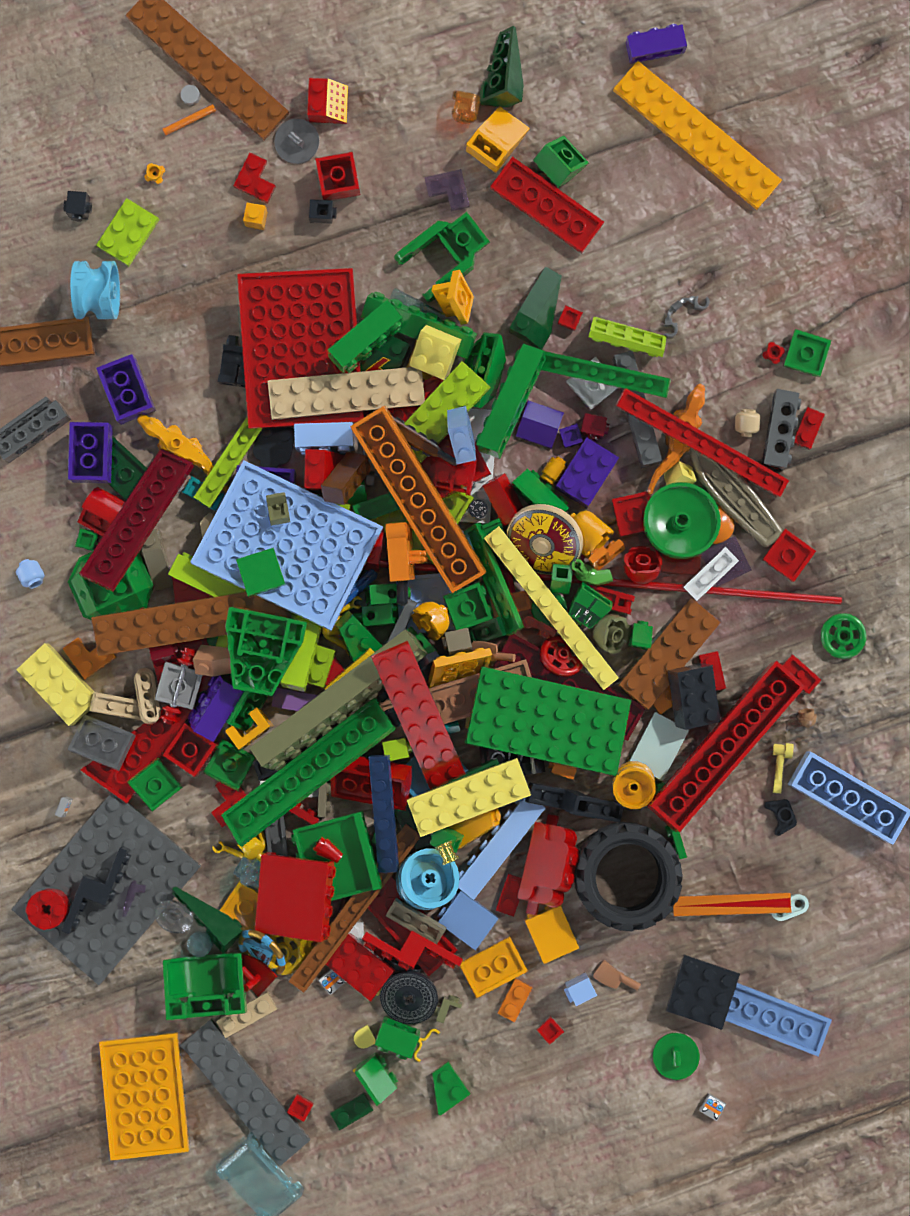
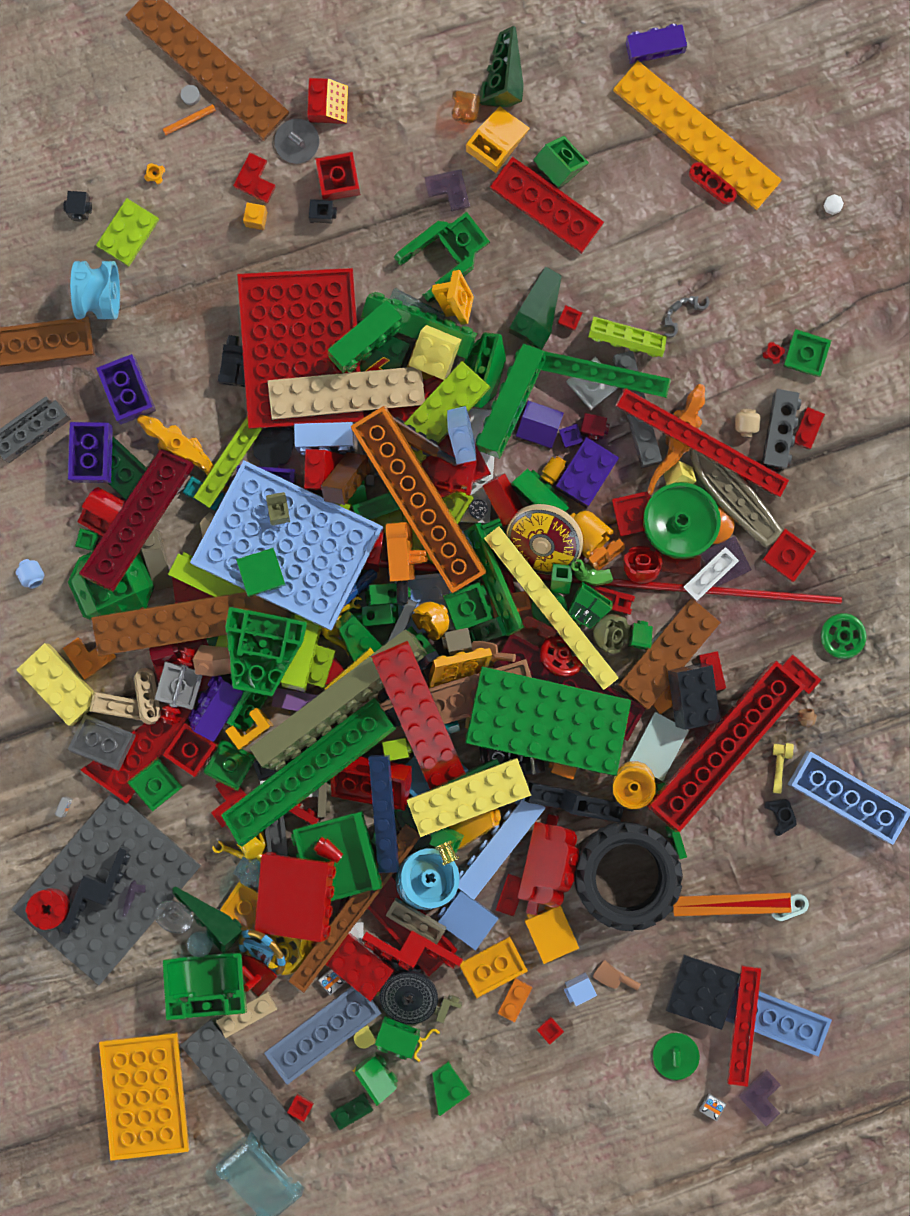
none -> sand blue plate [264,986,381,1085]
none -> red beam [689,162,737,205]
none -> red plate [727,965,761,1087]
none -> clear purple plate [739,1069,781,1126]
none -> white tile [823,194,844,215]

